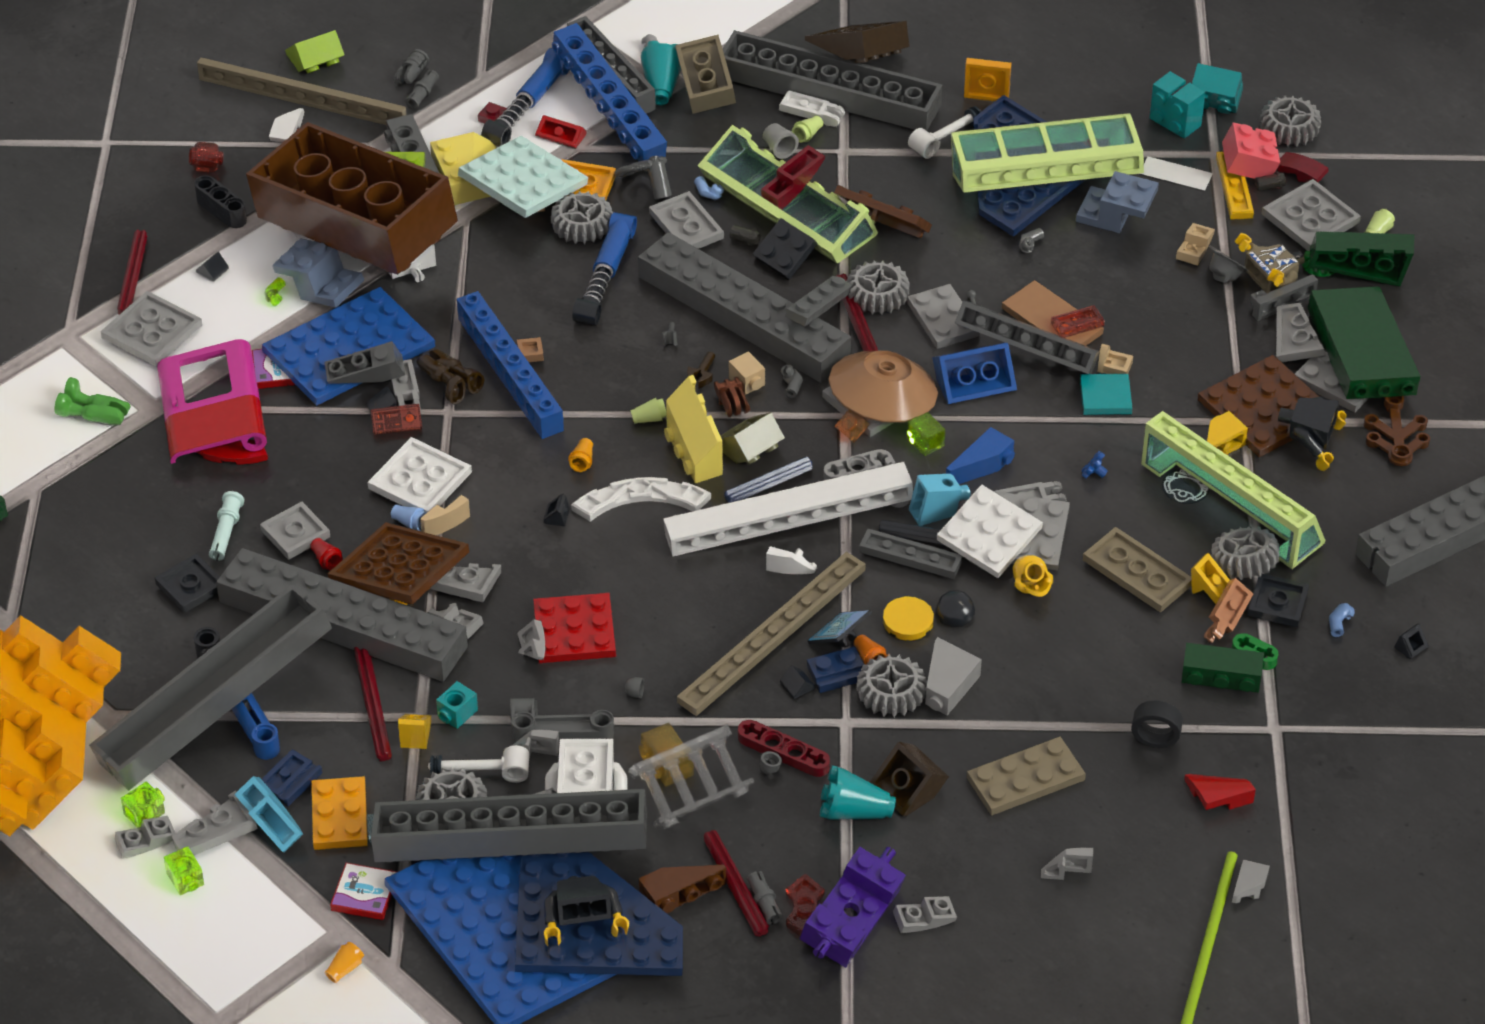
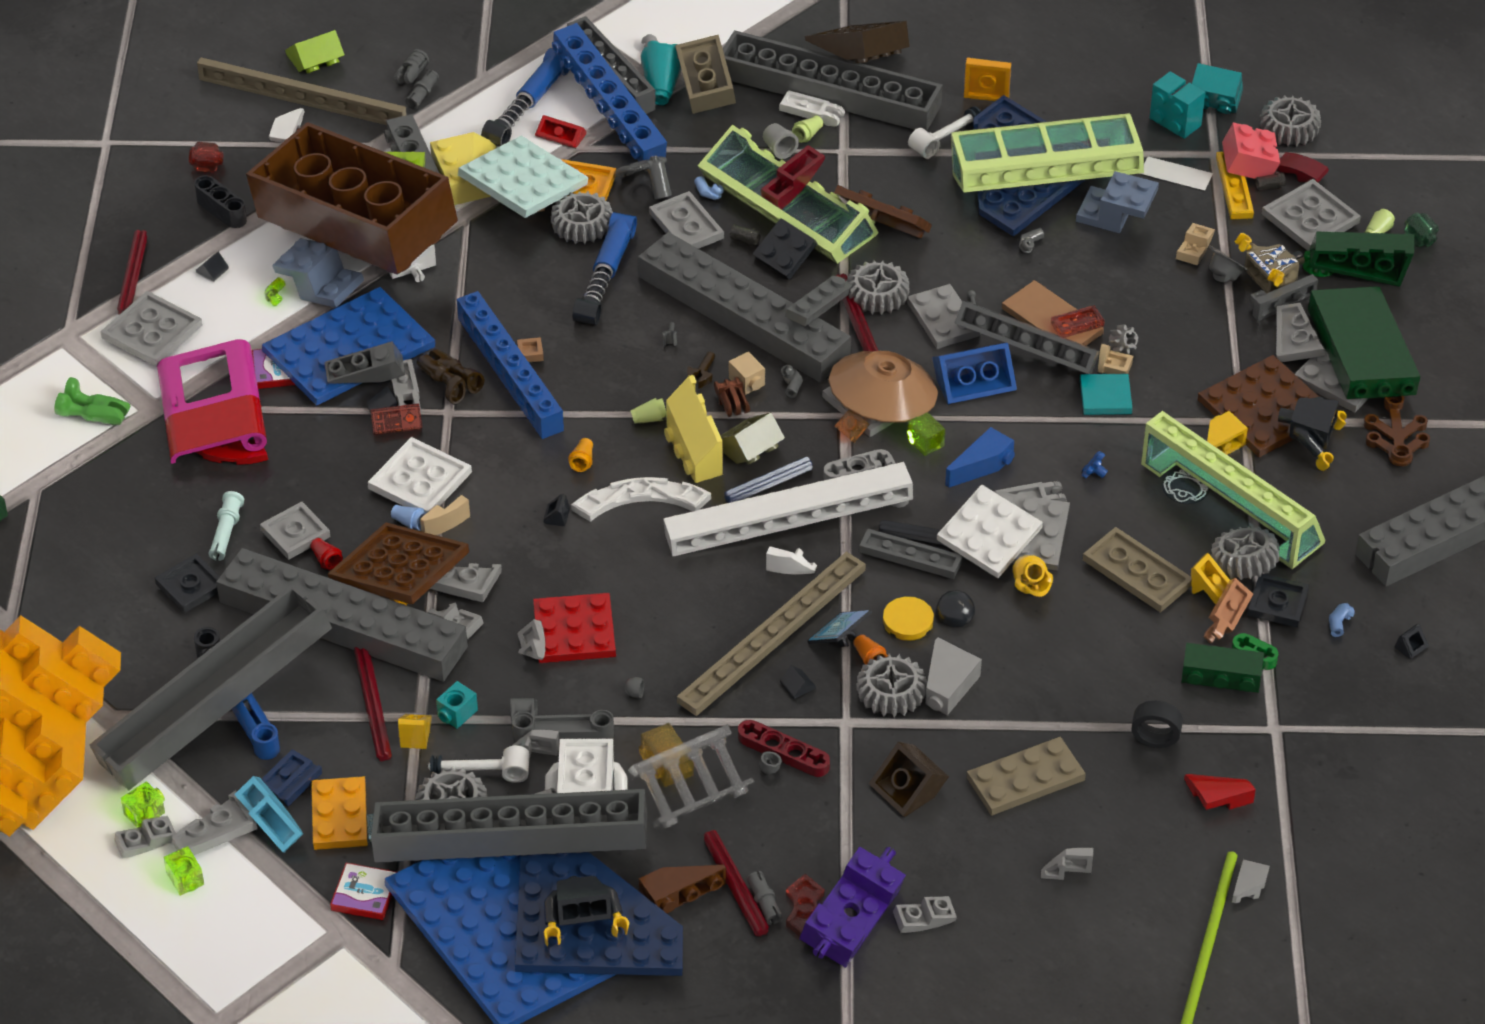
light orange cone [324,942,364,983] -> none
dark red plate [478,102,507,124] -> none
dark blue plate [807,647,864,693] -> none
teal cone [820,765,896,820] -> none
medium azure torso [909,474,970,526] -> none
none -> light grey gear [1108,324,1138,354]
none -> clear green head [1404,212,1439,247]

